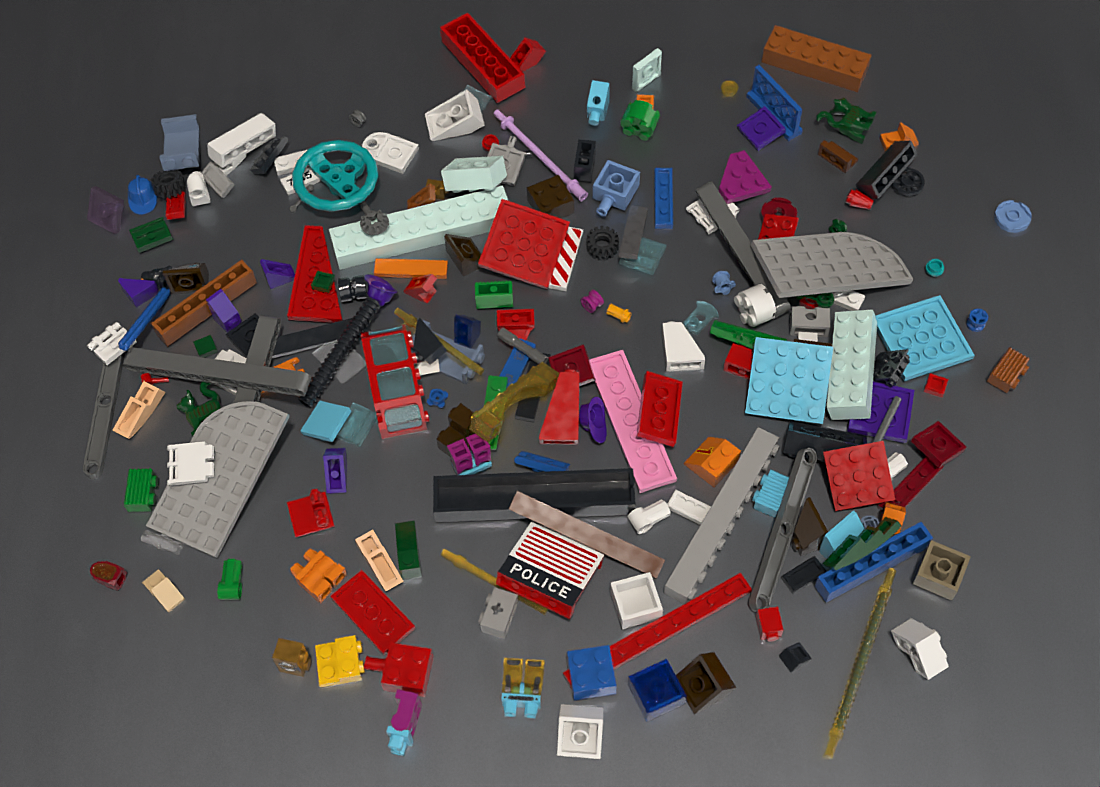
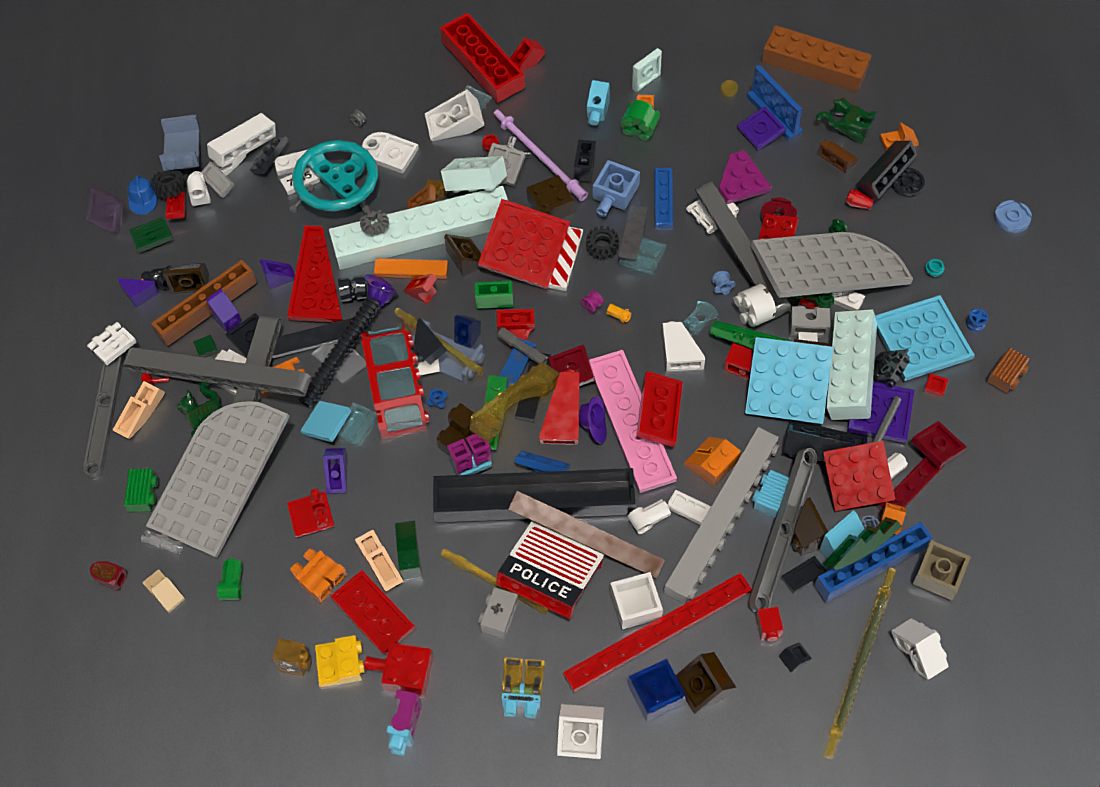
blue axle [118,287,170,351] -> none
white plate [167,441,214,485] -> none
dark green tile [311,271,335,293] -> none
blue brick [567,645,617,700] -> none

